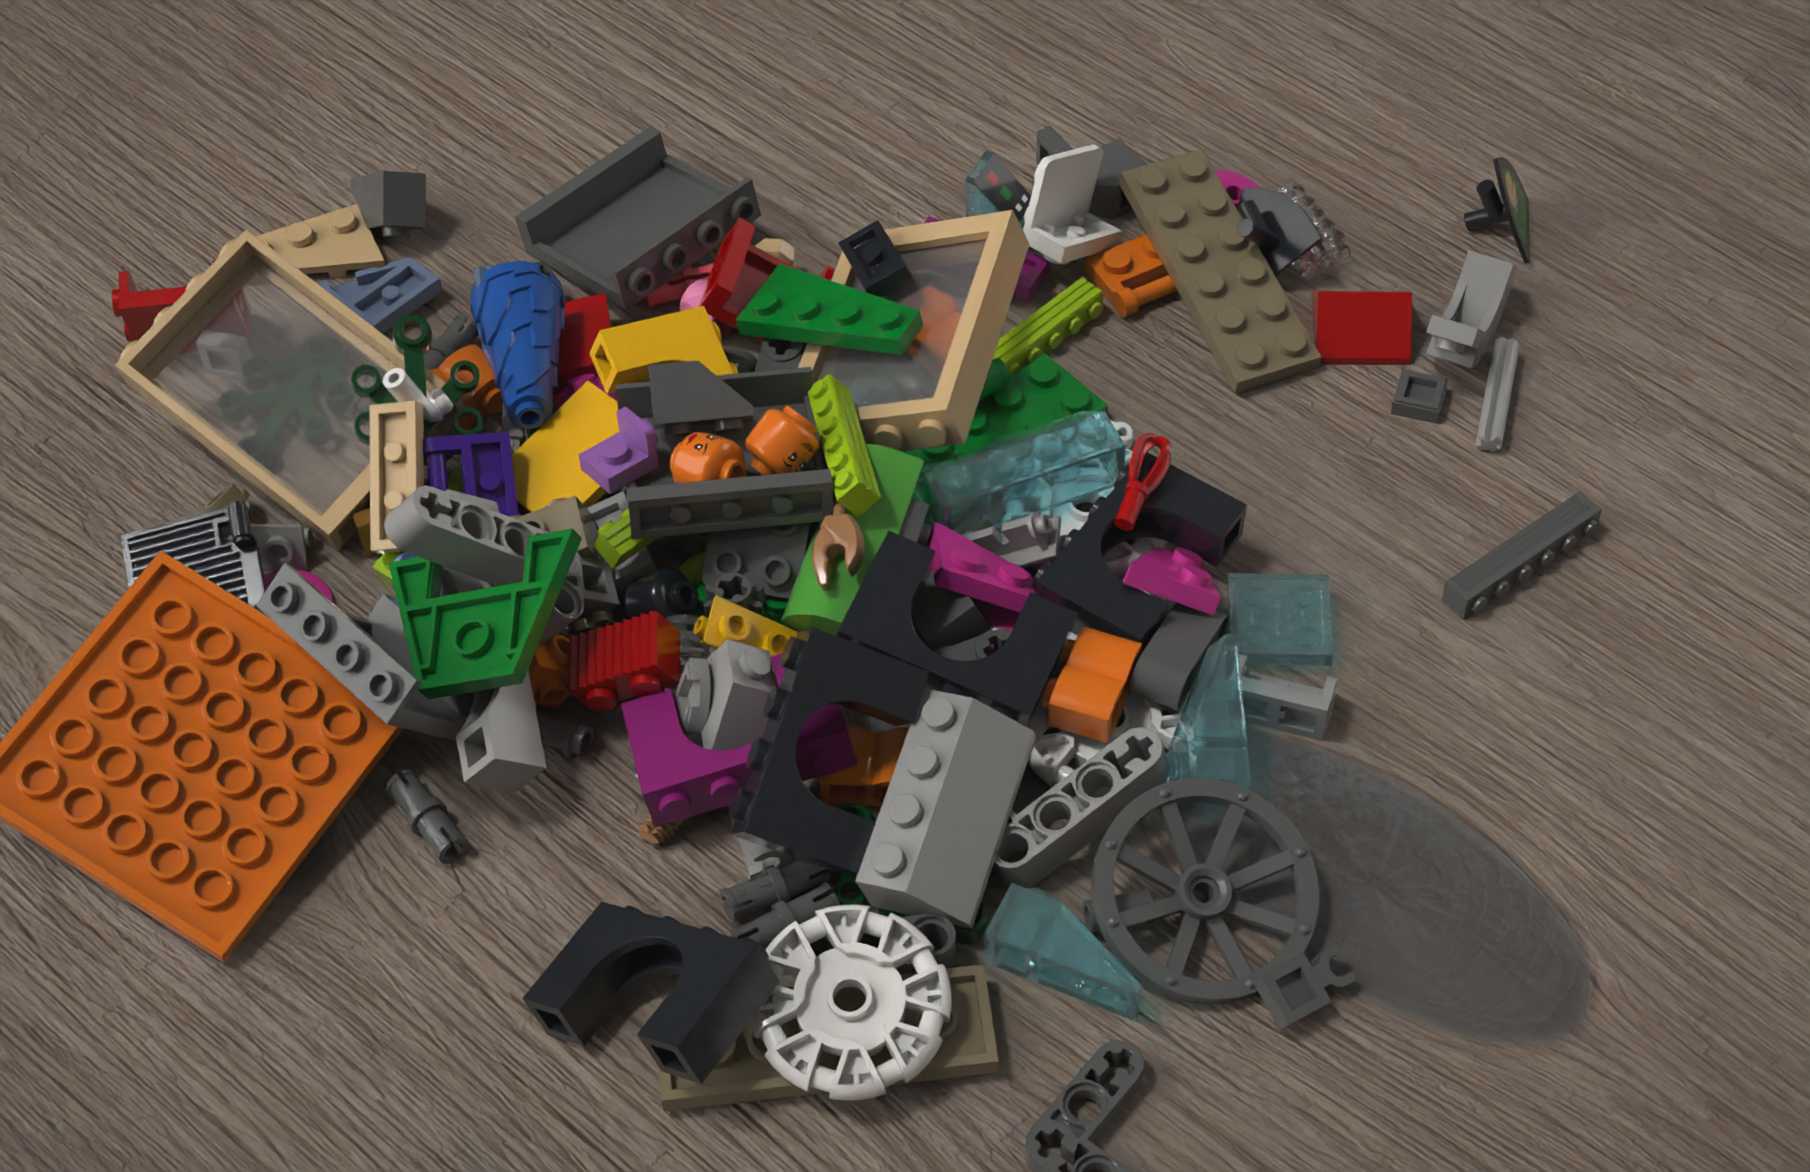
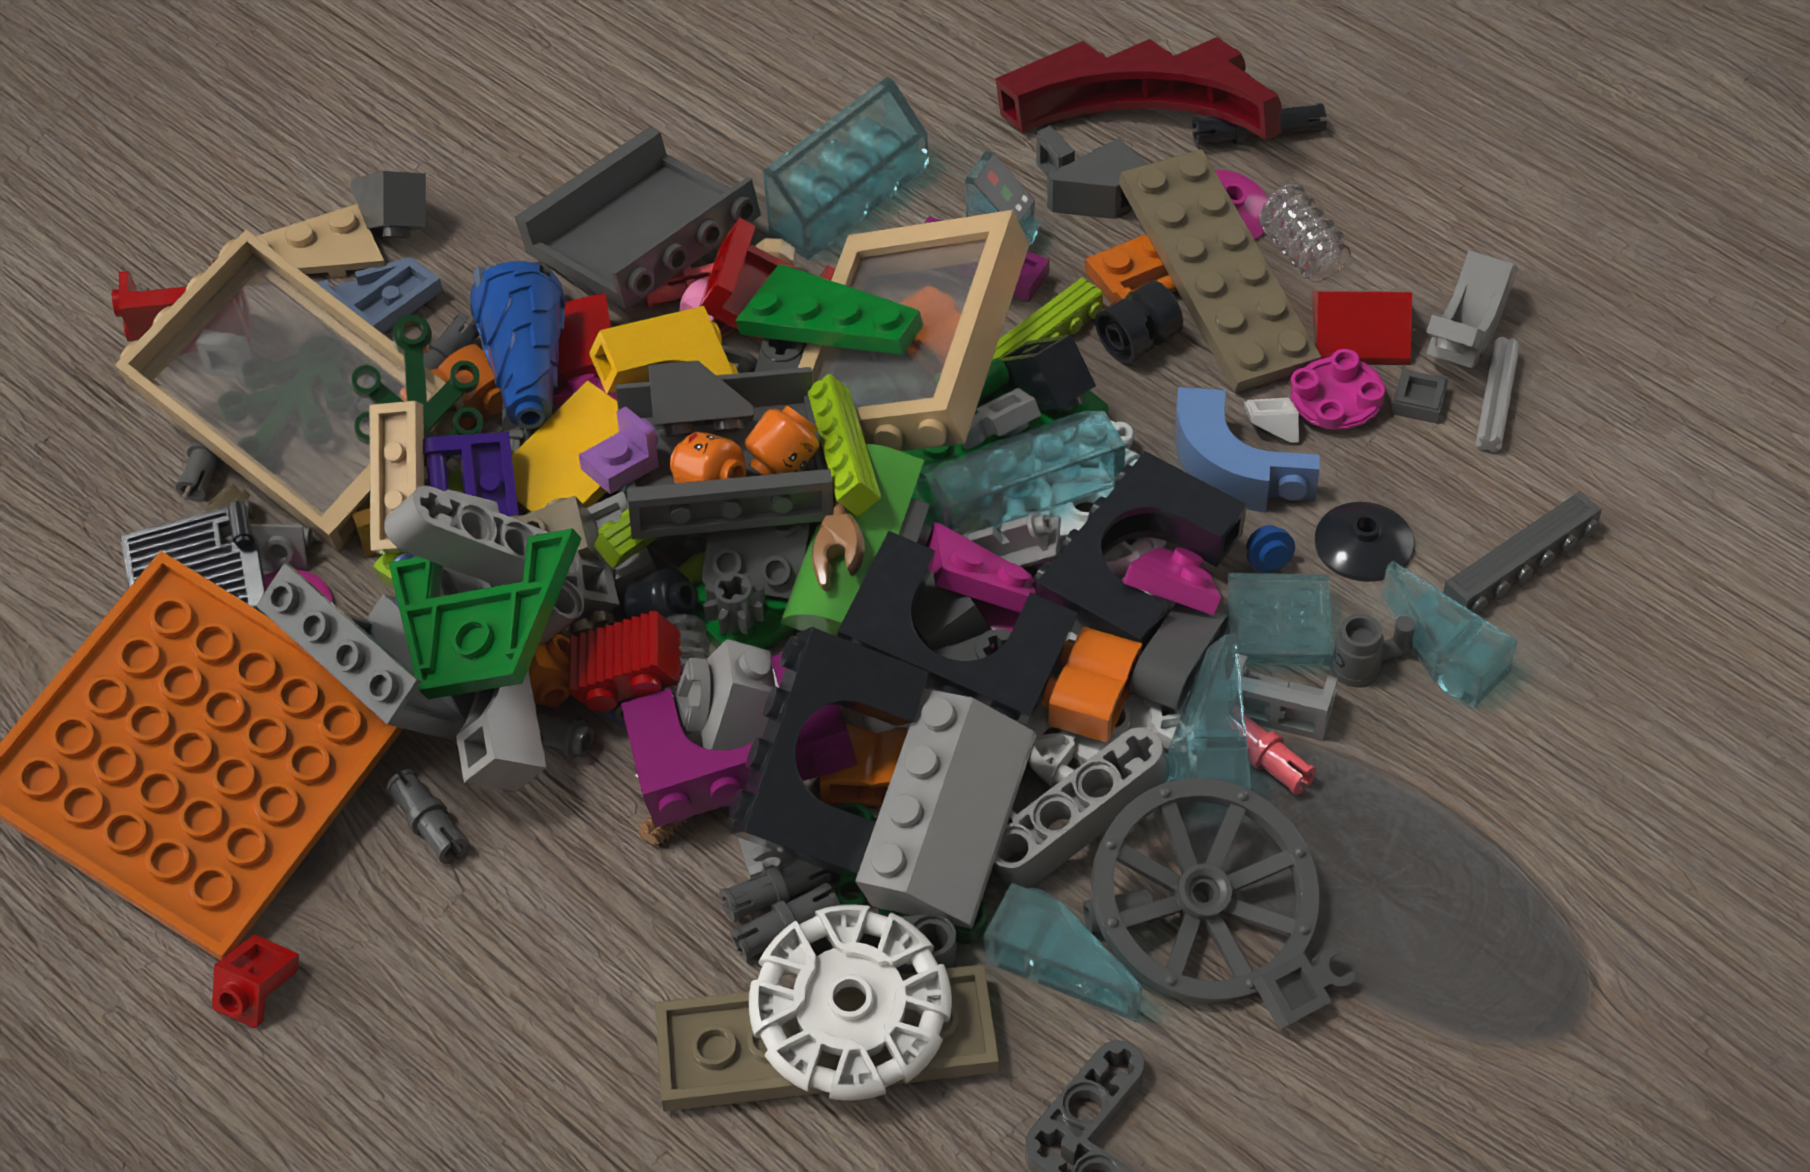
white arm [383,368,454,422] -> none
black arch [522,902,780,1084] -> none
yellow hinge [693,595,798,674] -> none
black plate [838,220,913,297] -> none
white bracket [1023,144,1122,265] -> none
red piece [1114,433,1171,531] -> none
black shield [1237,188,1323,277] -> none
black shield [1464,157,1529,263] -> none
none -> dark grey pin [176,440,224,501]
none -> red bracket [212,934,299,1028]
none -> clear light blue slope [763,77,929,260]
none -> light grey plate [963,388,1041,450]
none -> dark red arch [995,37,1282,140]
none -> black slope [1000,334,1096,413]
none -> black wheel [1095,280,1184,364]
none -> medium blue arch [1175,387,1320,512]
none -> black pin [1192,103,1327,146]
none -> coral pin [1217,707,1317,795]
none -> white slope [1244,397,1299,443]
none -> blue plate [1246,525,1295,573]
none -> dark pink dish [1290,349,1385,430]
none -> black dish [1314,502,1414,582]
none -> dark grey piece [1330,614,1416,687]
none -> clear light blue slope [1382,561,1517,708]

